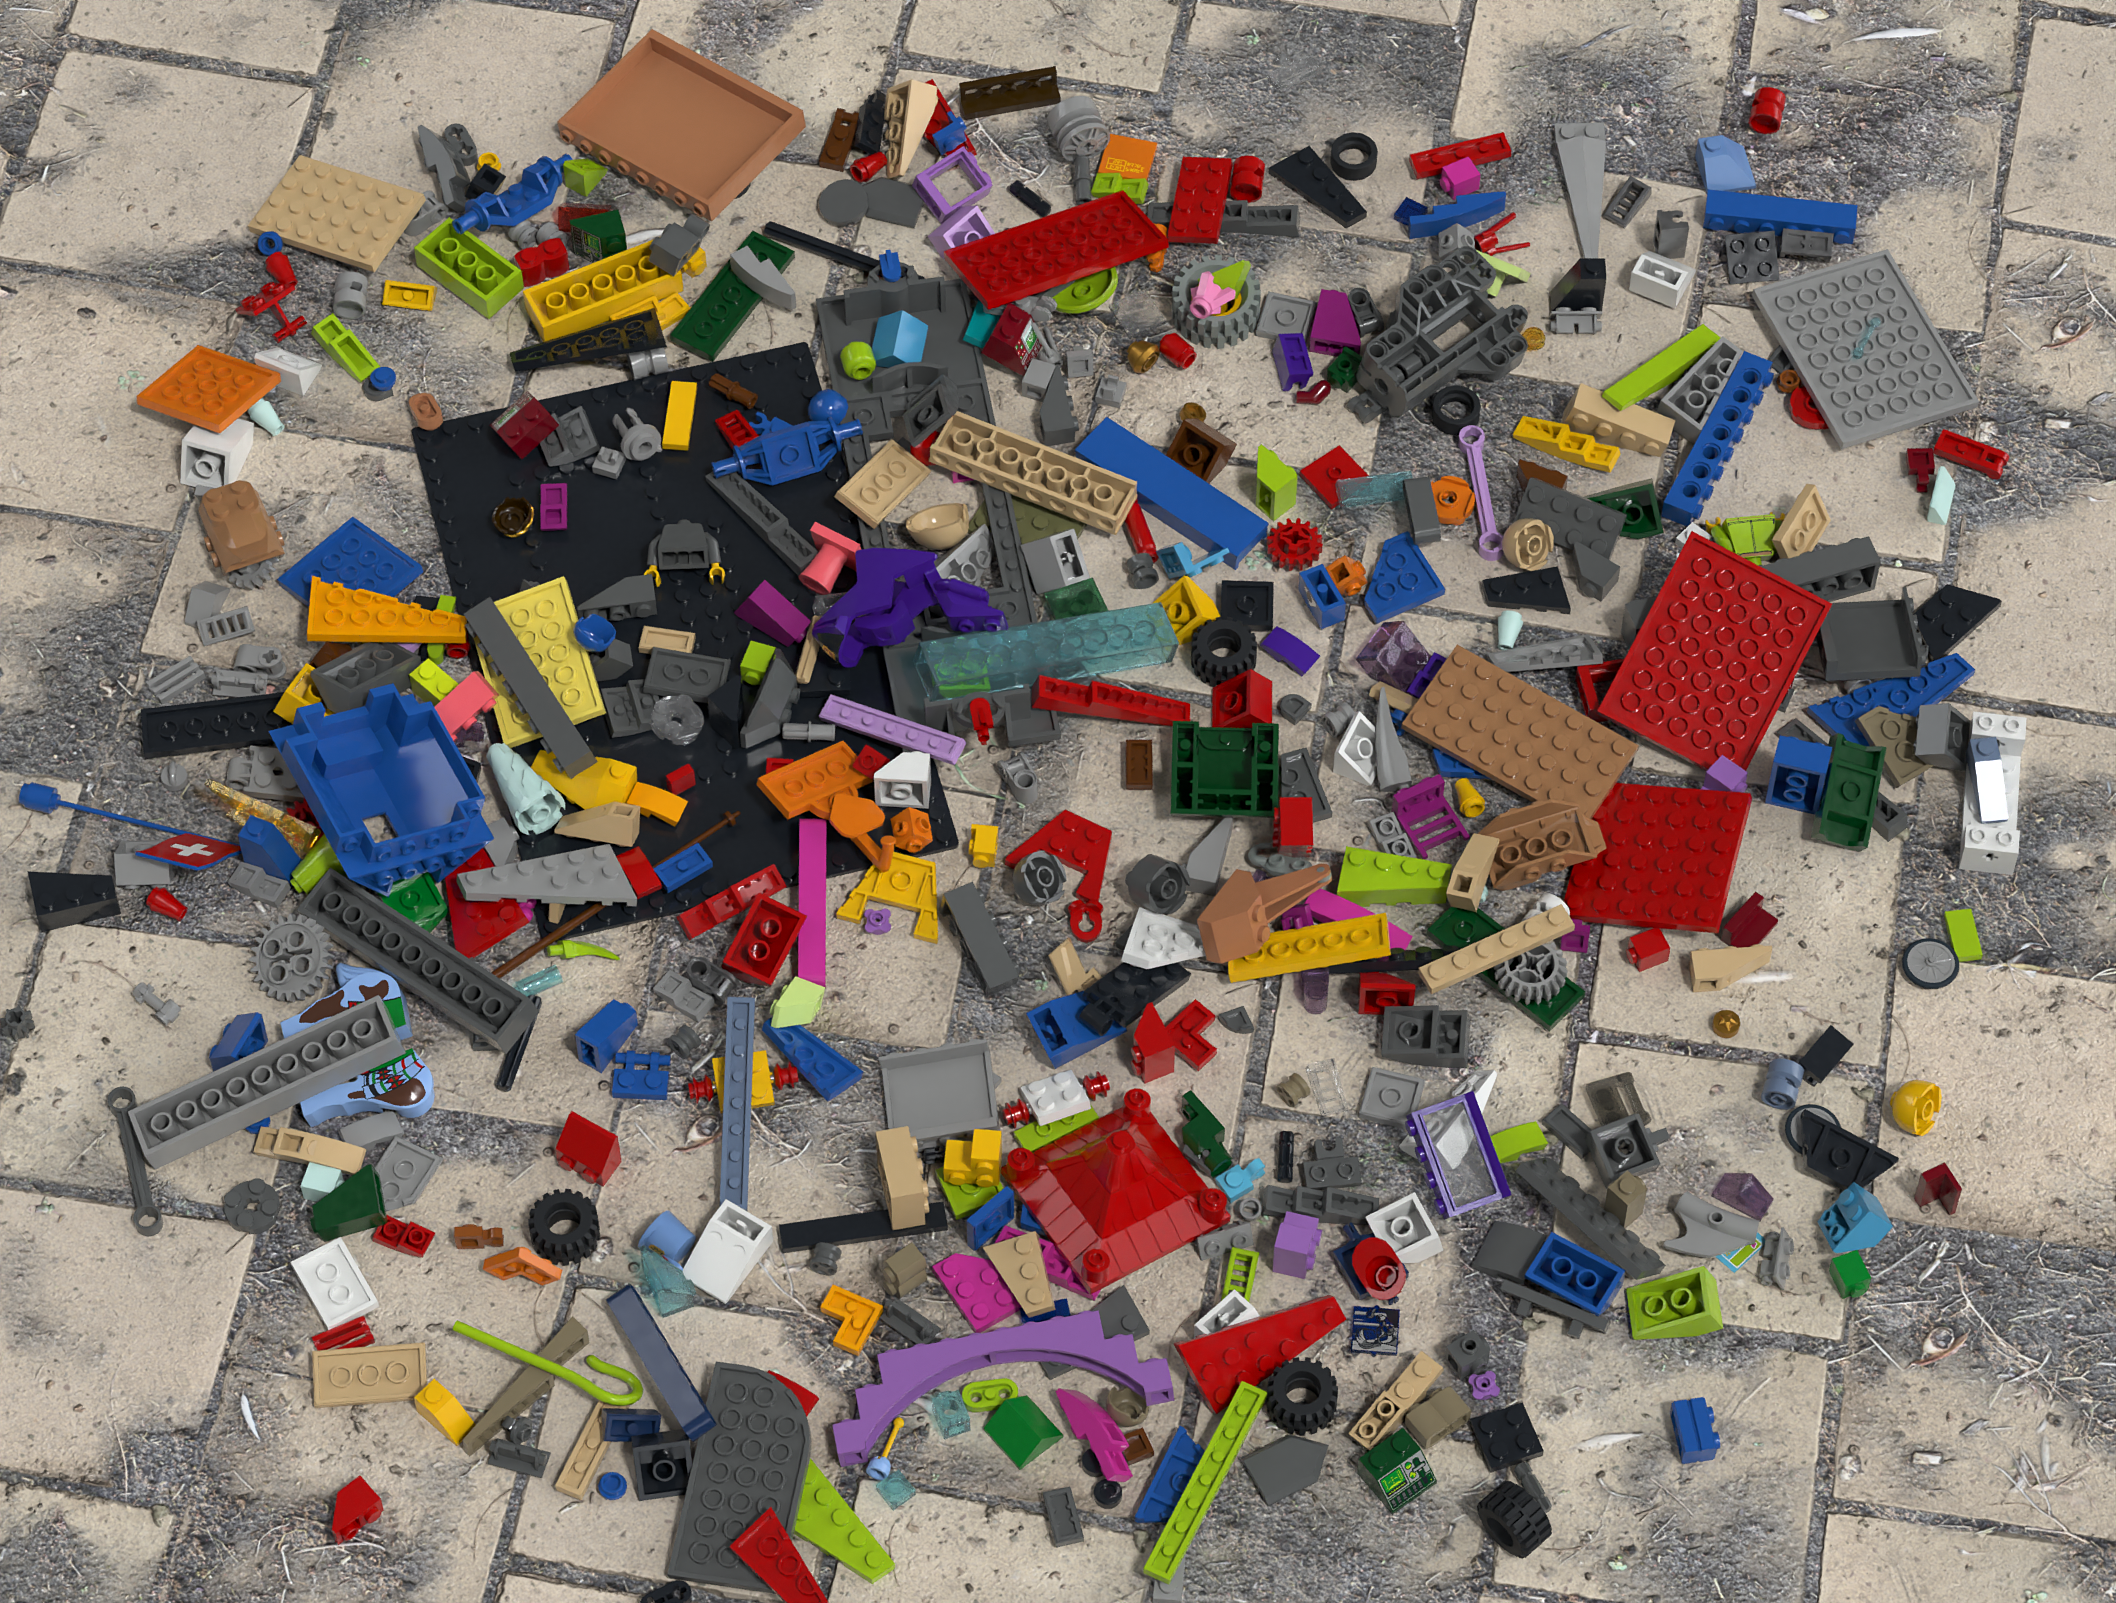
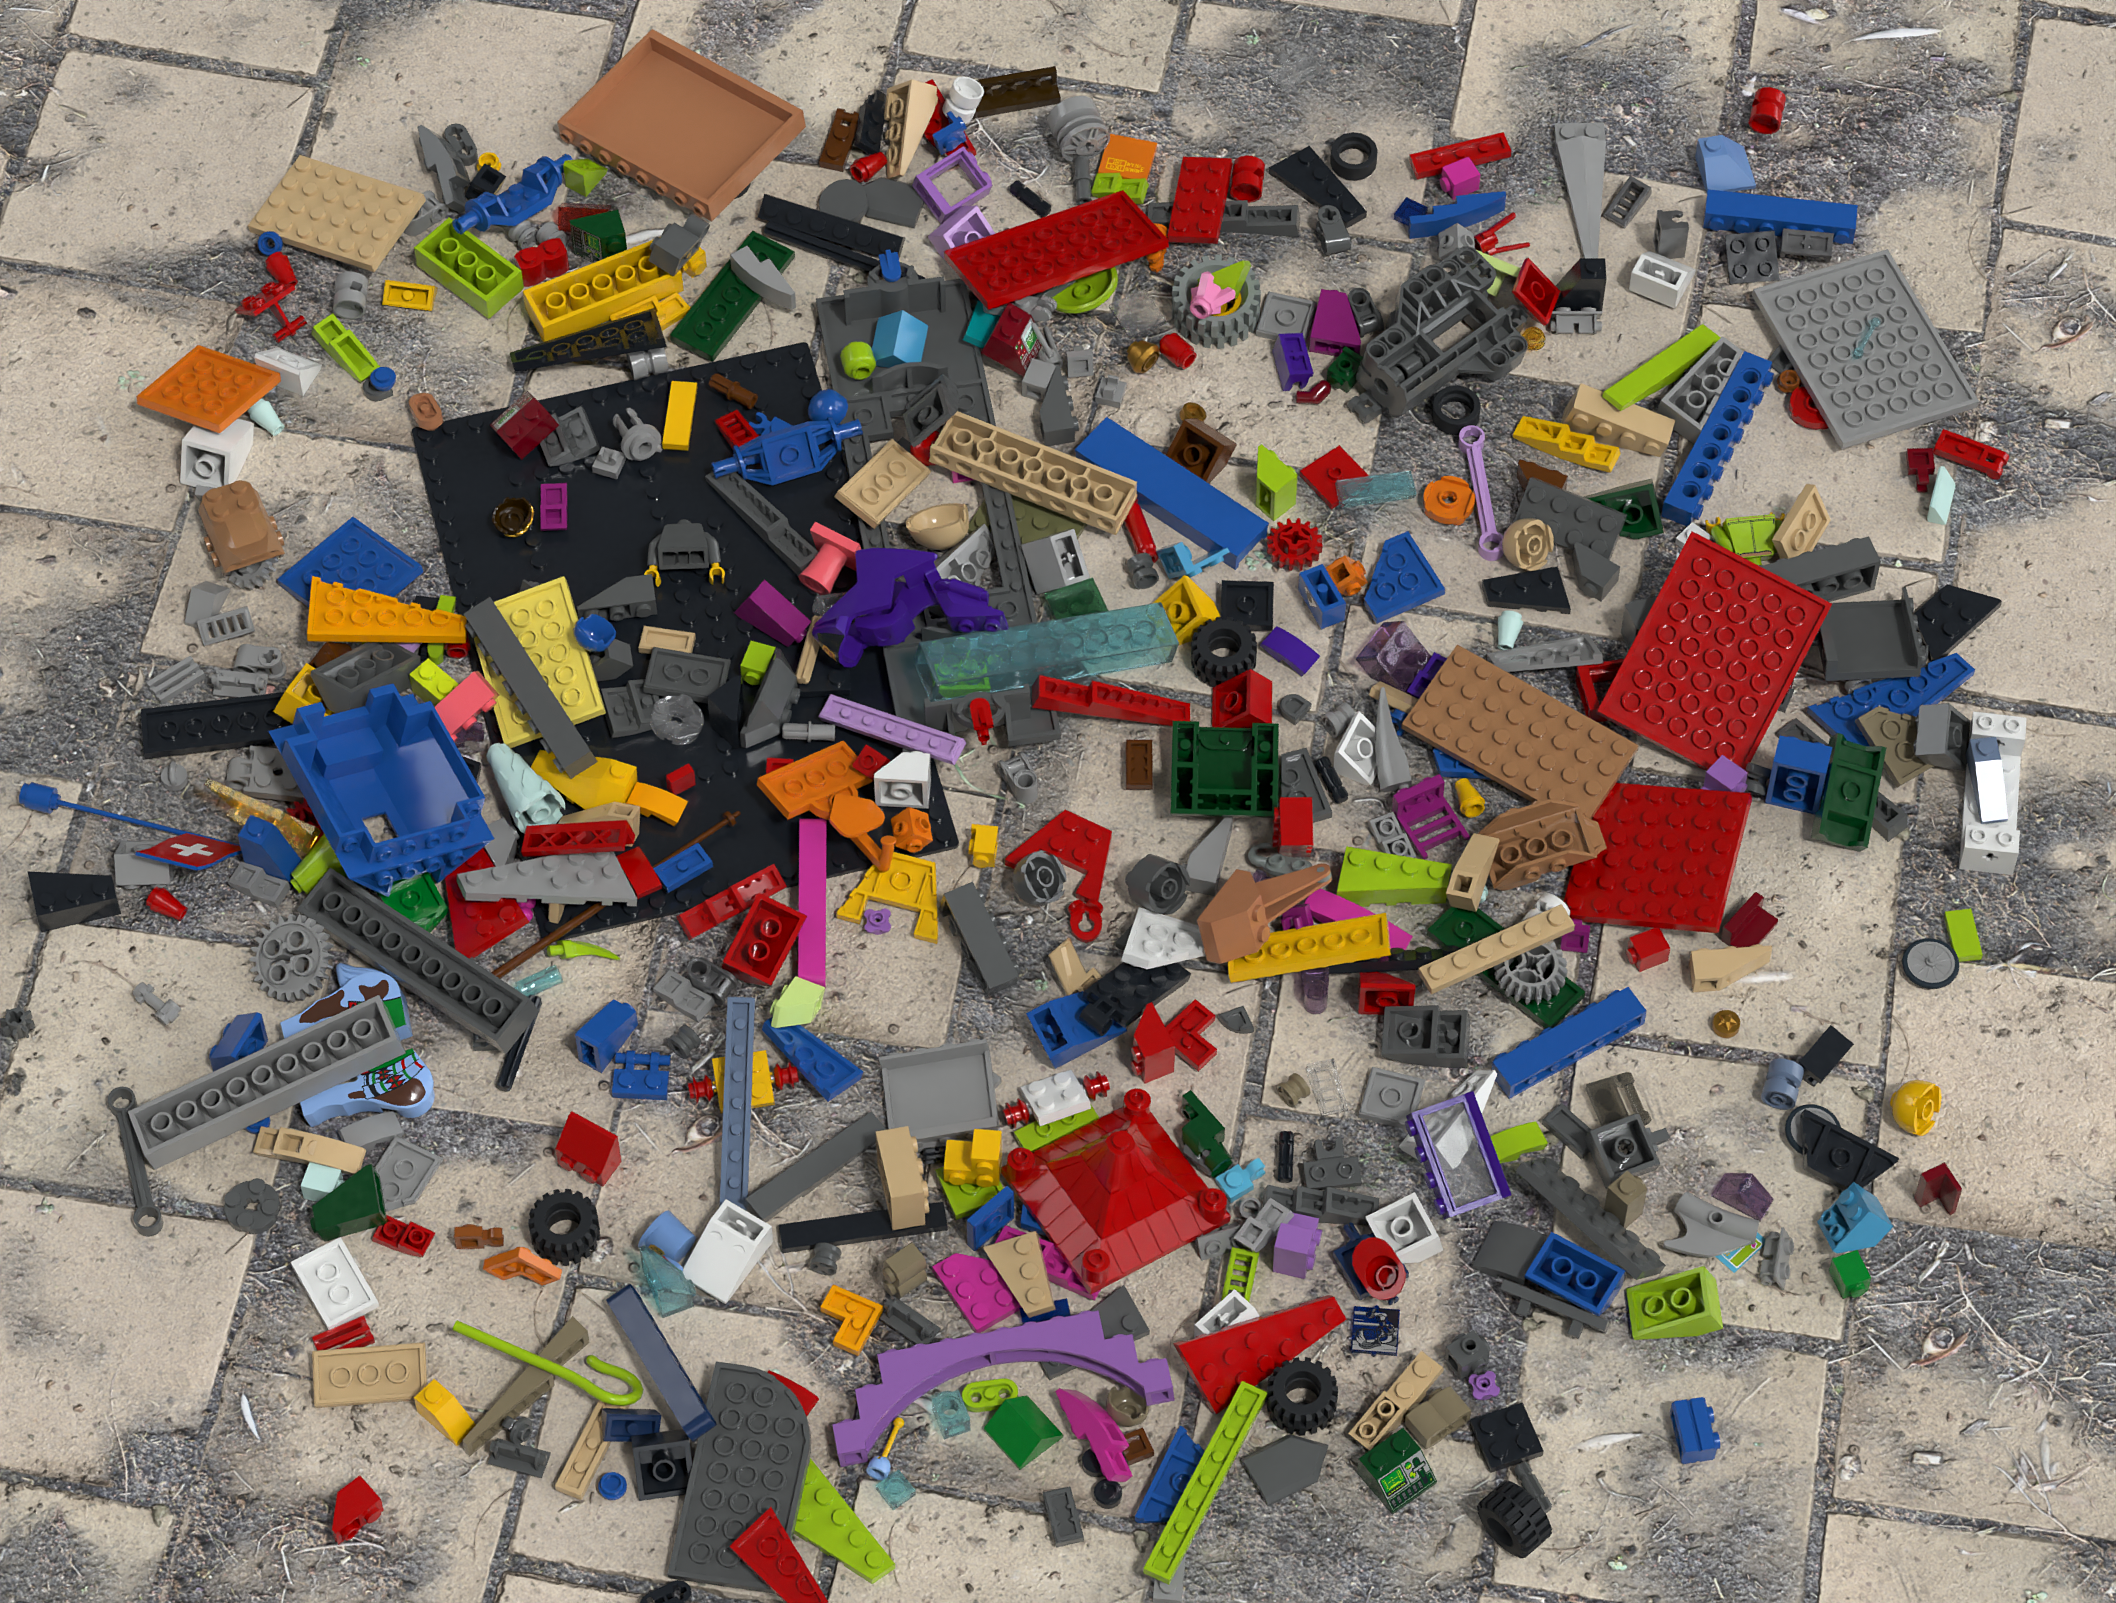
dark grey beam [1403,476,1441,545] -> none
none -> red fence [521,820,635,857]
none -> dark grey slope [744,1111,887,1222]
none -> black plate [758,194,906,259]
none -> white wheel [942,76,984,124]
none -> light grey slope [1234,1198,1294,1253]
none -> black axle [1315,756,1348,804]
none -> dark grey piece [1316,205,1351,255]
none -> blue brick [1491,987,1647,1099]
none -> red slope [1512,258,1560,326]
none -> dark grey wheel [1745,762,1771,796]

